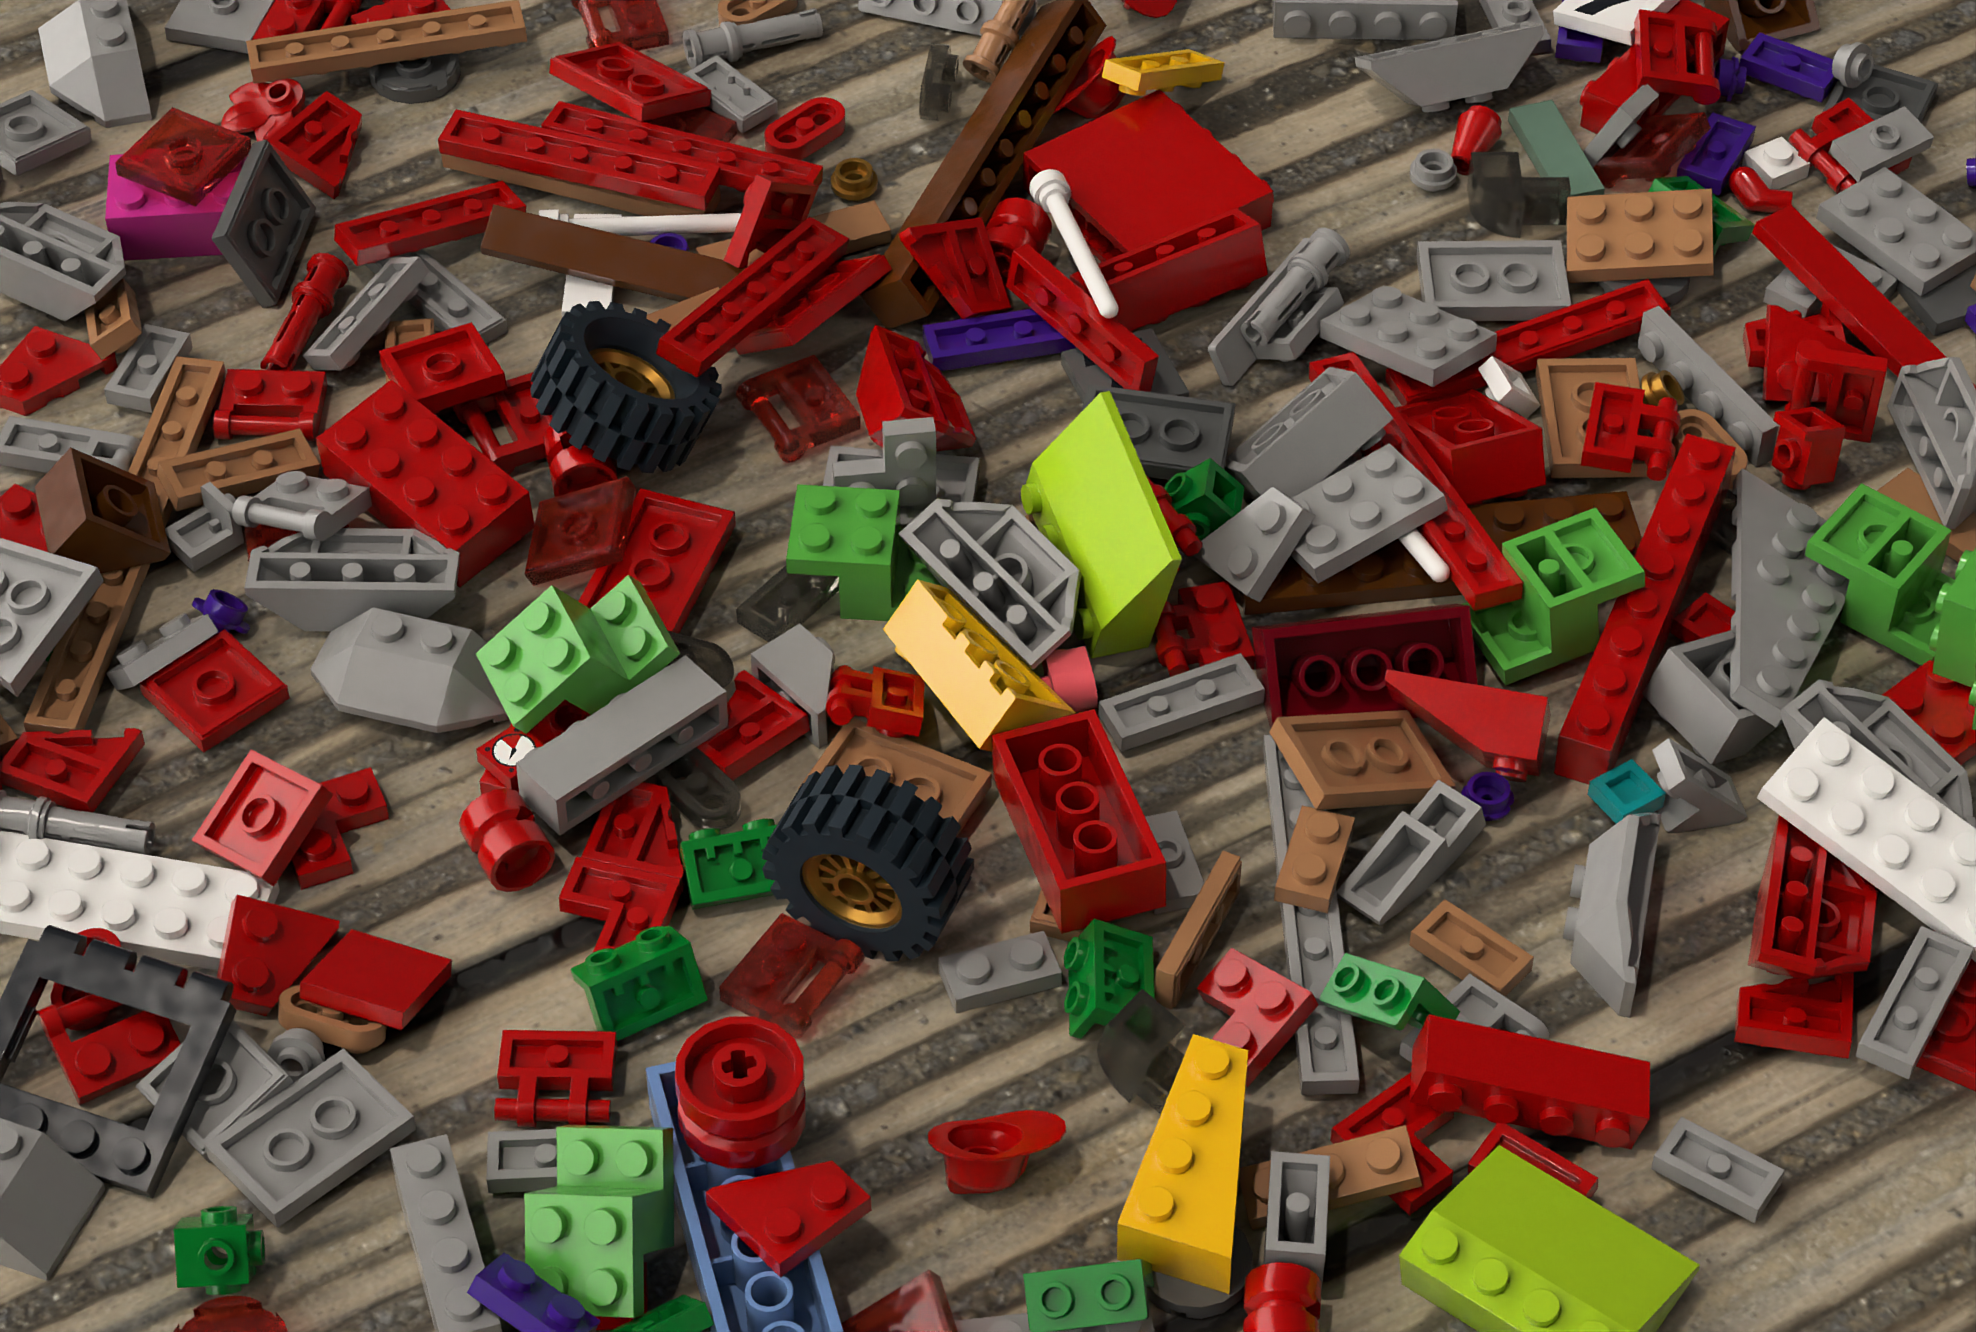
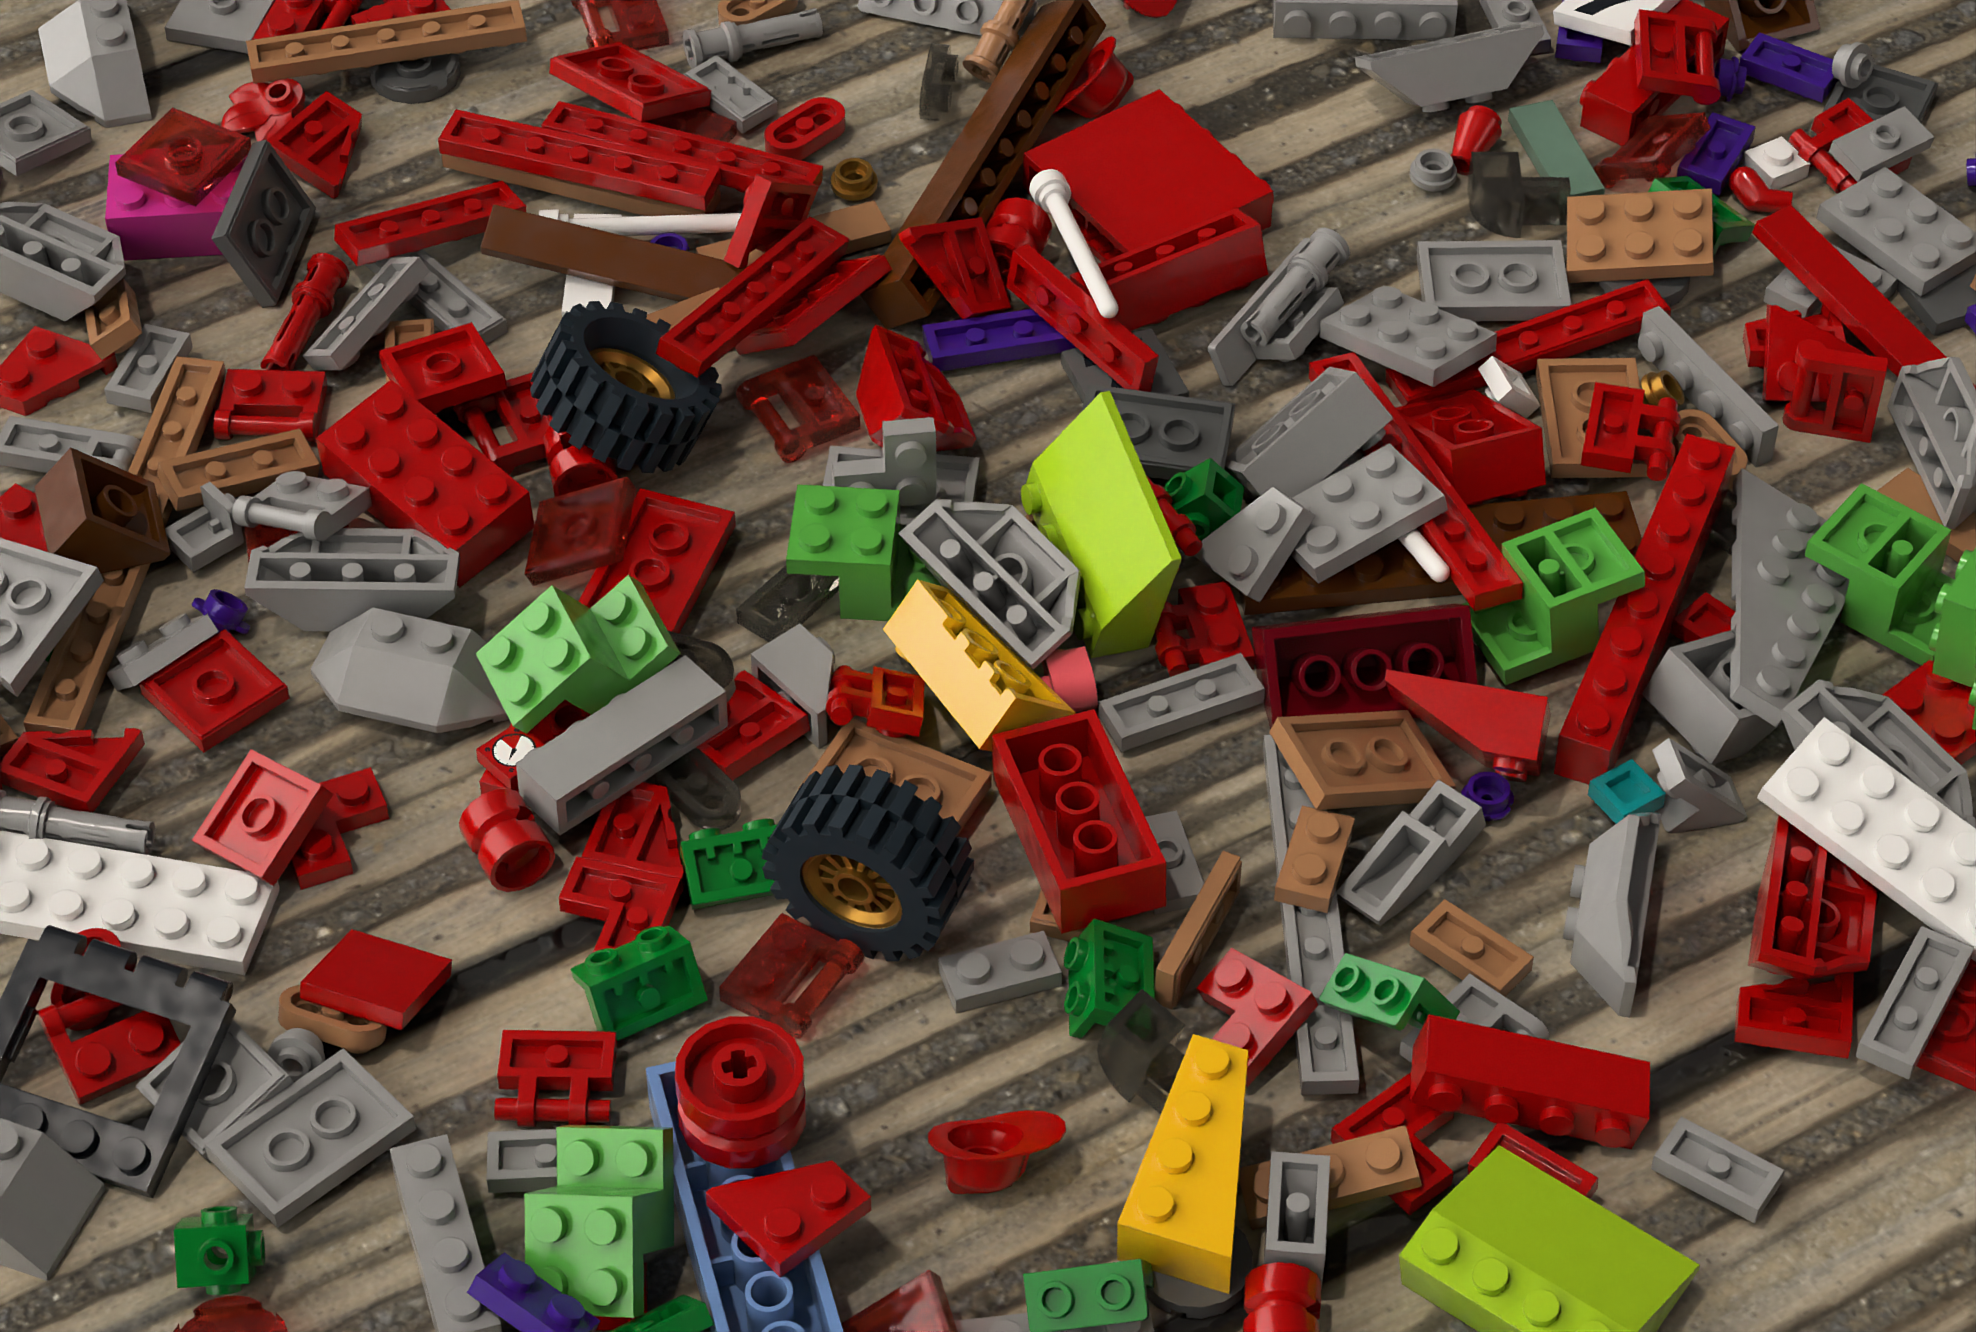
red wing [217,894,340,1016] -> none
yellow plate [1102,49,1225,96] -> none
light grey plate [1583,84,1659,168] -> none
red brick [1771,407,1846,490] -> none

